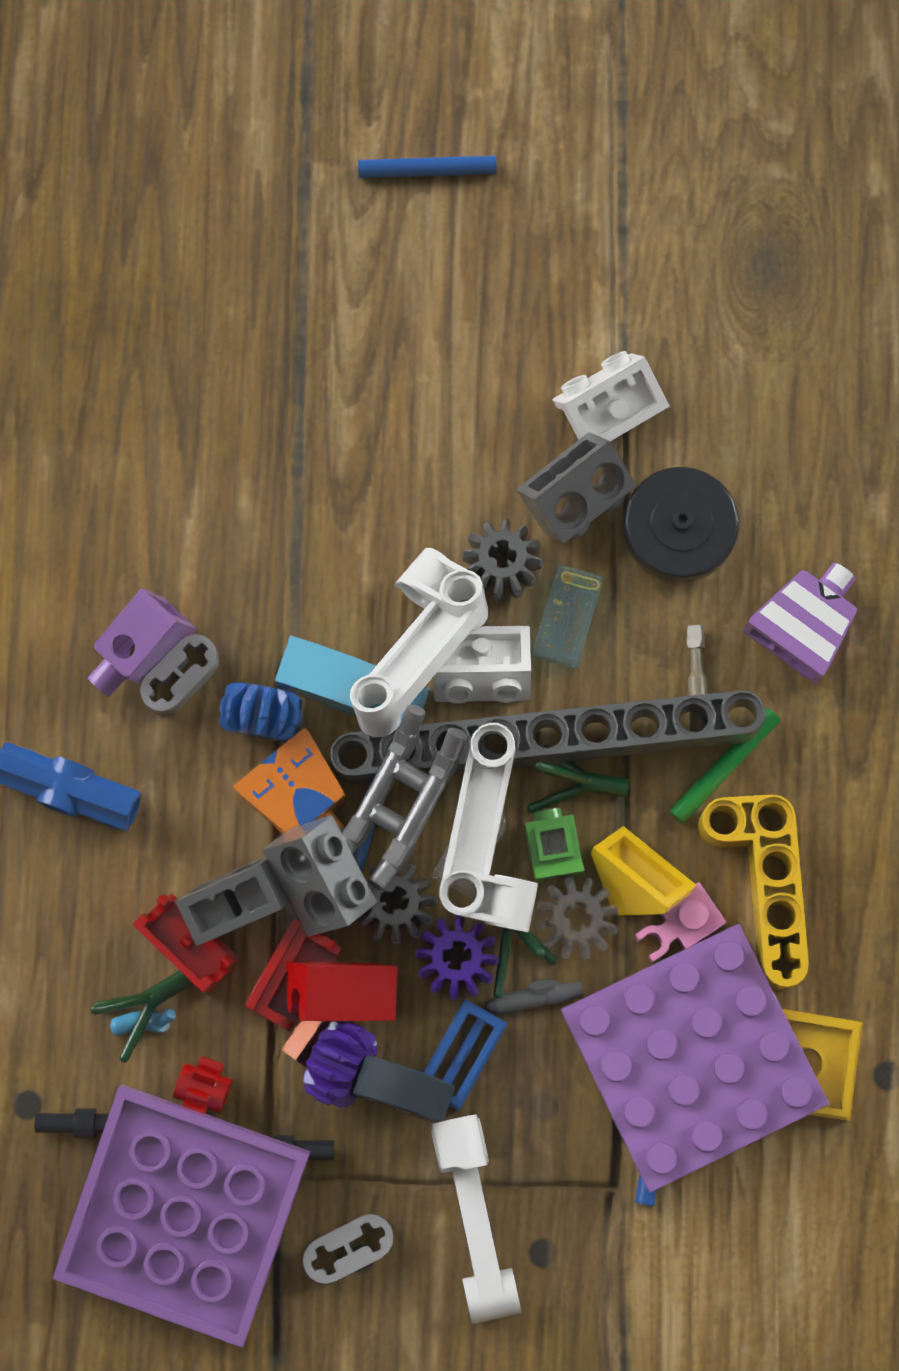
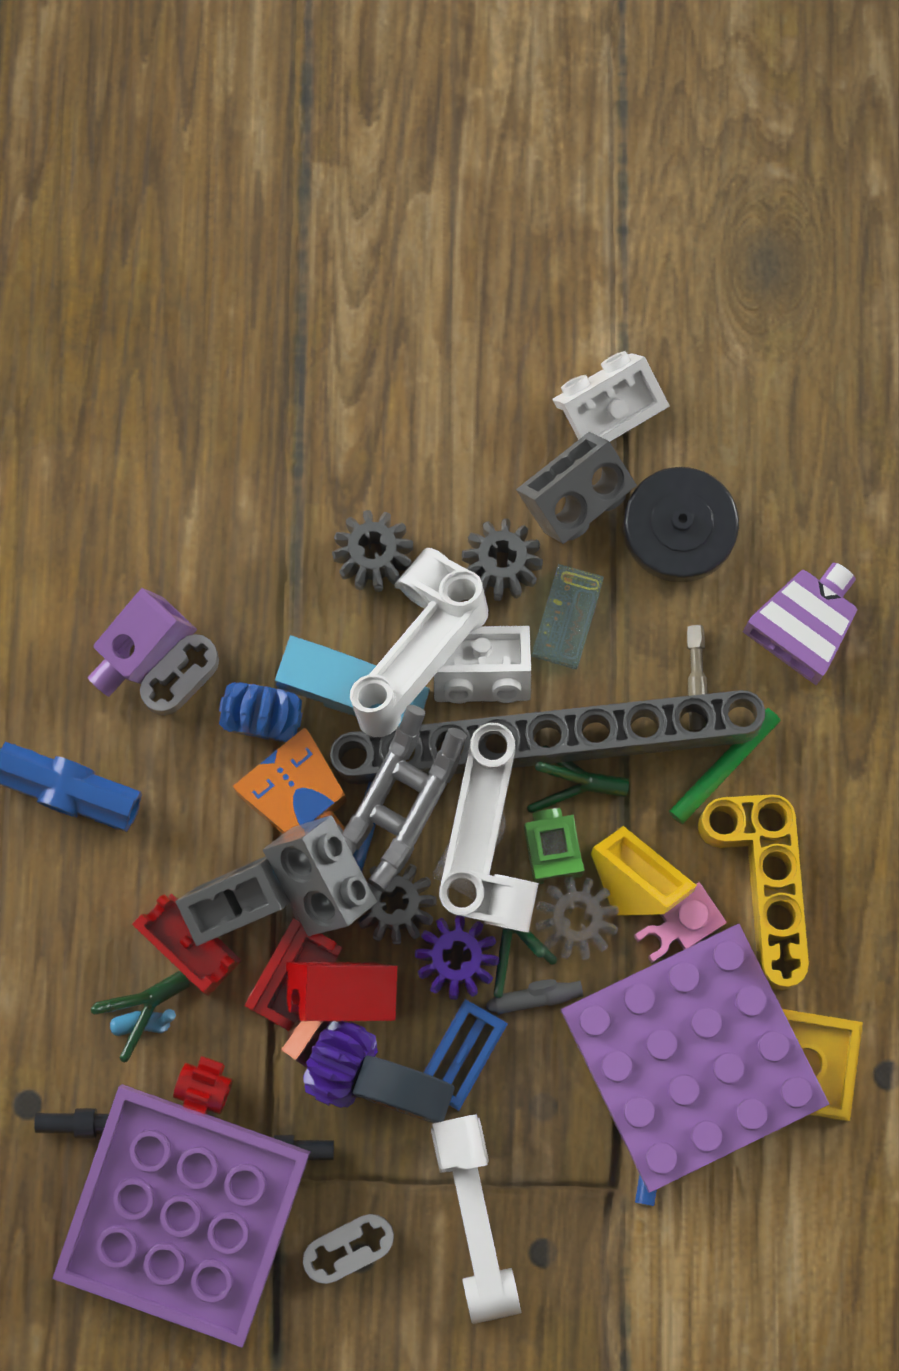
blue bar [358,155,497,178] -> none
none -> dark grey gear [332,510,414,592]

